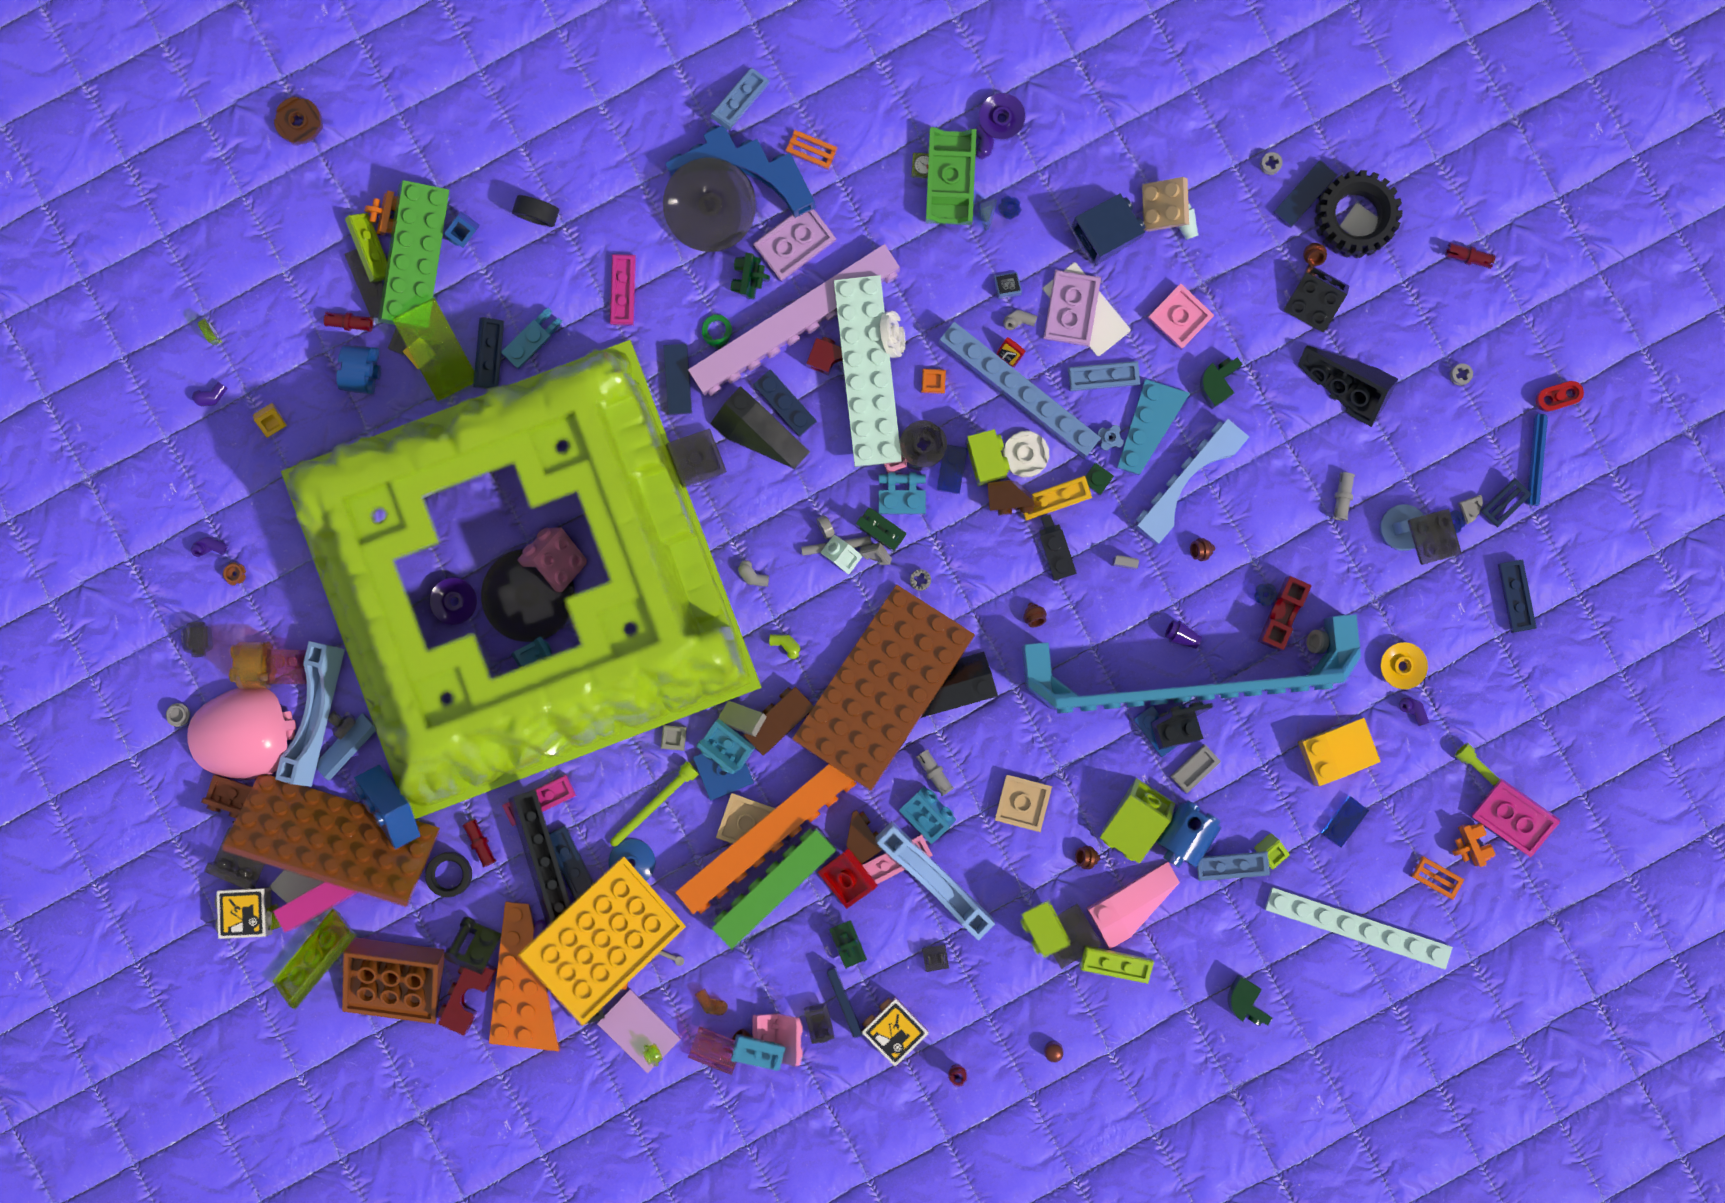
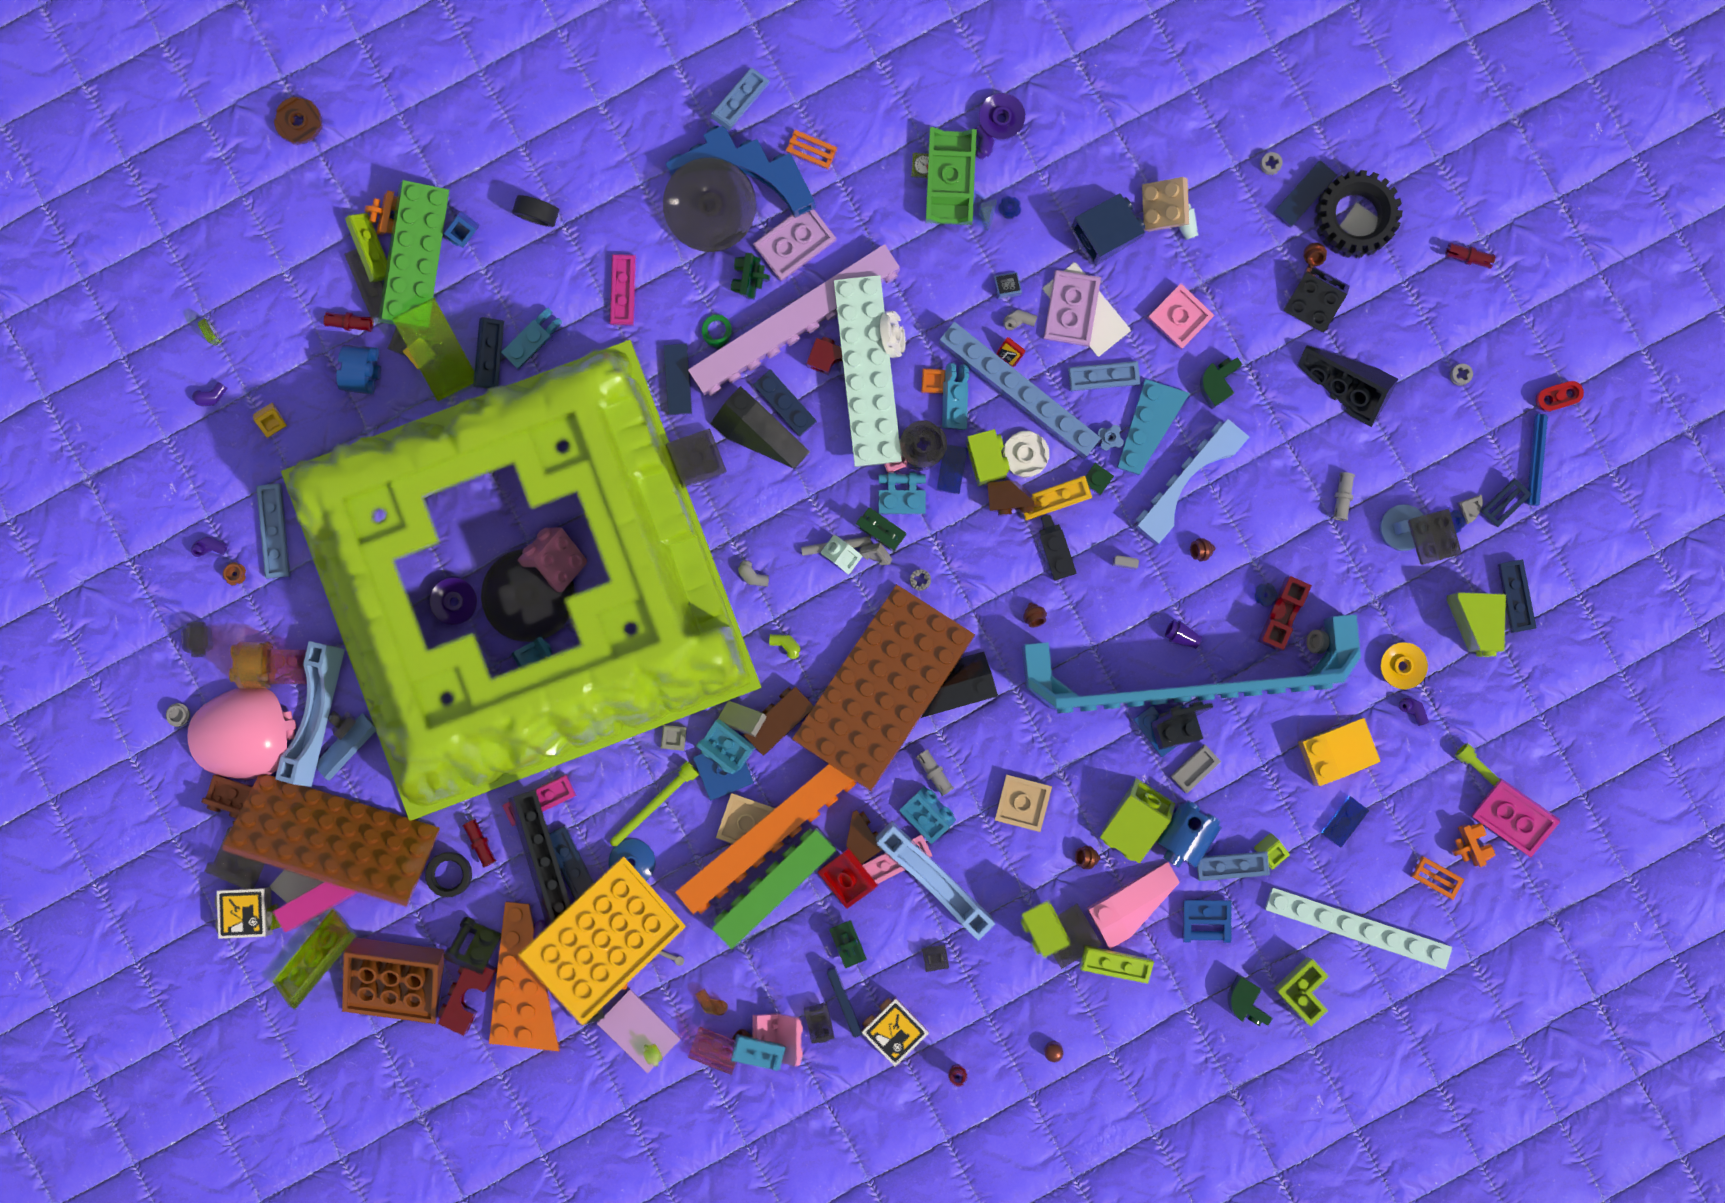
blue wedge [354,765,420,849] -> none
light grey tile [816,515,835,540] -> none
none -> medium blue tile [256,483,290,579]
none -> dark azure hinge [942,363,969,430]
none -> blue plate [1182,900,1231,943]
none -> lime brick [1273,956,1329,1027]
none -> lime slope [1447,593,1506,657]

